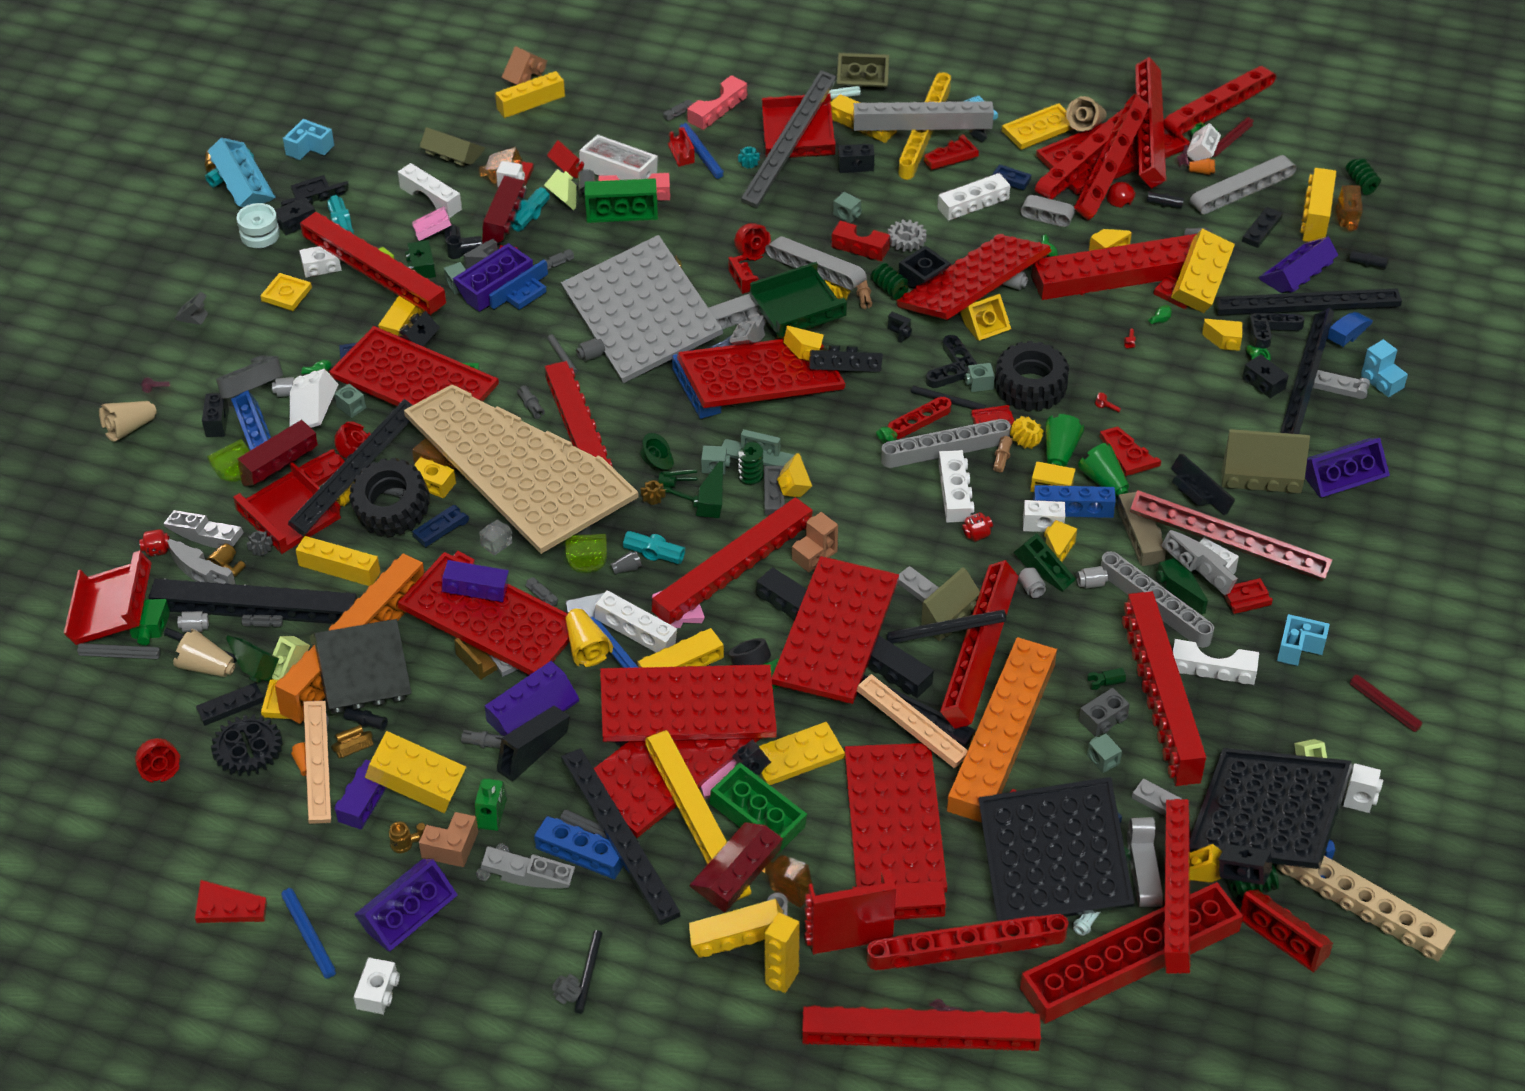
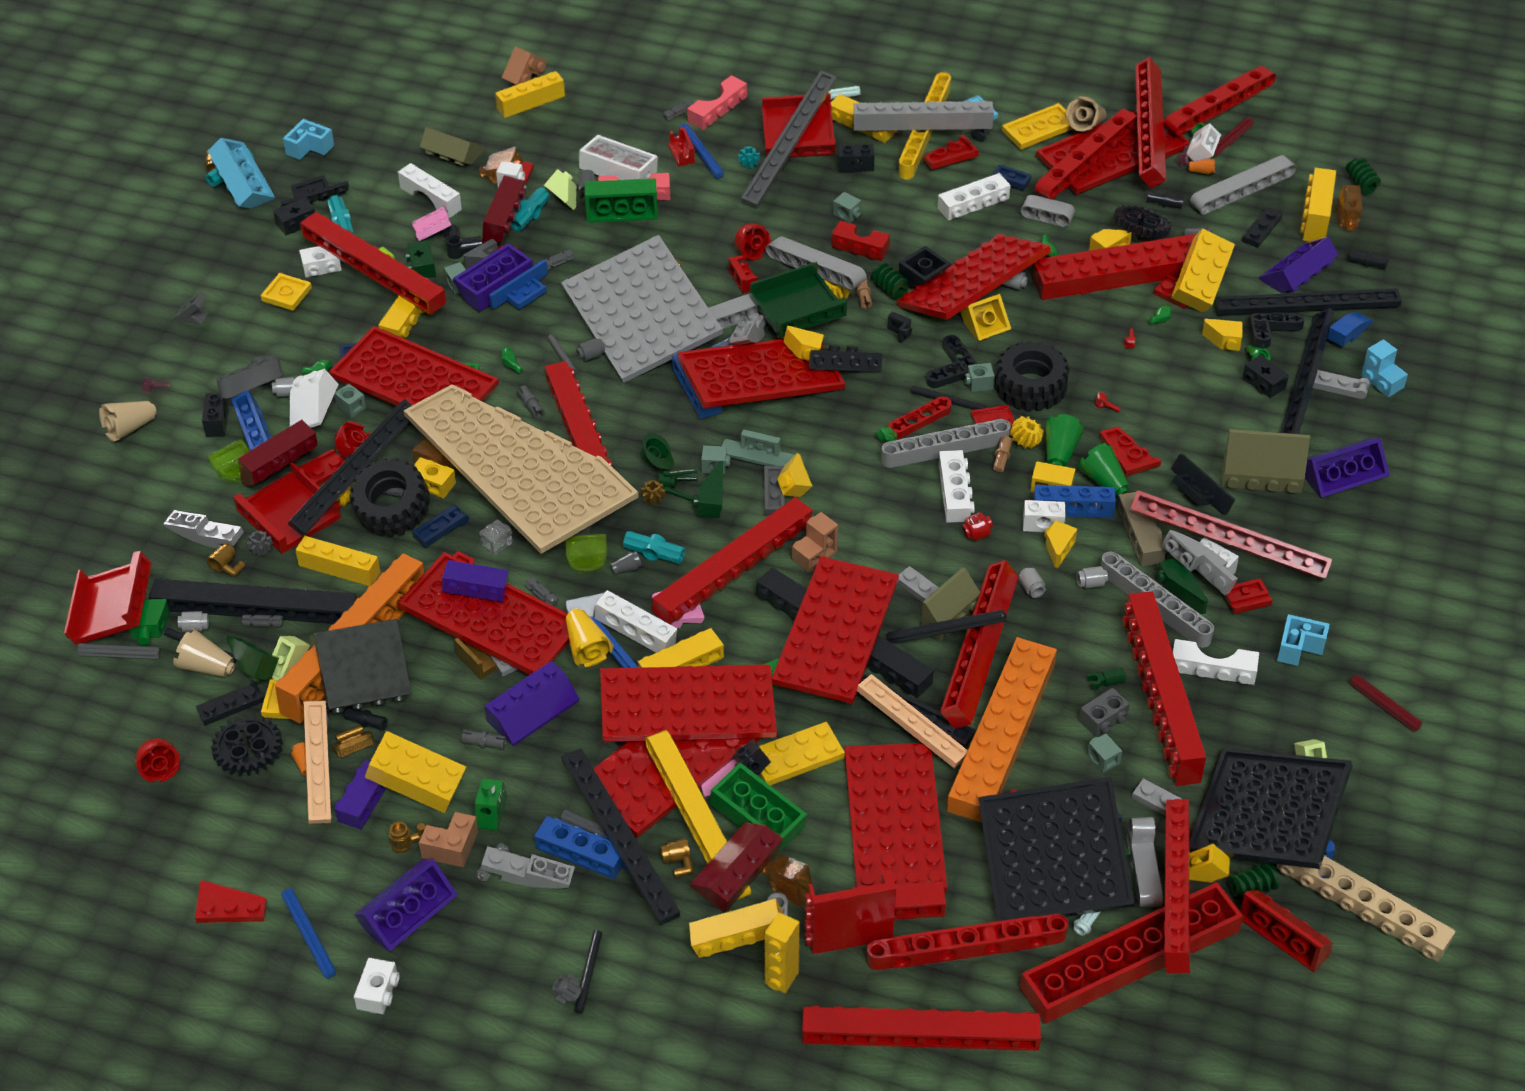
red head [139,529,169,557] -> none
light grey slope [167,539,235,584] -> none
light aqua wheel [236,203,280,248] -> none
black brick [398,311,440,347] -> none
black slope [497,705,570,782] -> none
red hinge [547,140,585,178] -> none
black tyre [729,638,771,665] -> none
dark green piece [738,442,763,484] -> none
olive slope [837,53,889,87] -> none
light grey gear [888,220,927,252] -> none
clear pink hand [929,999,963,1012] -> none
dark green slope [1014,533,1076,592] -> none
red beam [1074,94,1149,220] -> none
red hair [1106,182,1136,208] -> none
black brick [1219,844,1272,885] -> none
white brick [1343,763,1383,813] -> none
none -> green animal [501,347,523,374]
none -> pearl gold piece [660,837,694,878]
none -> black gear [1113,205,1171,239]

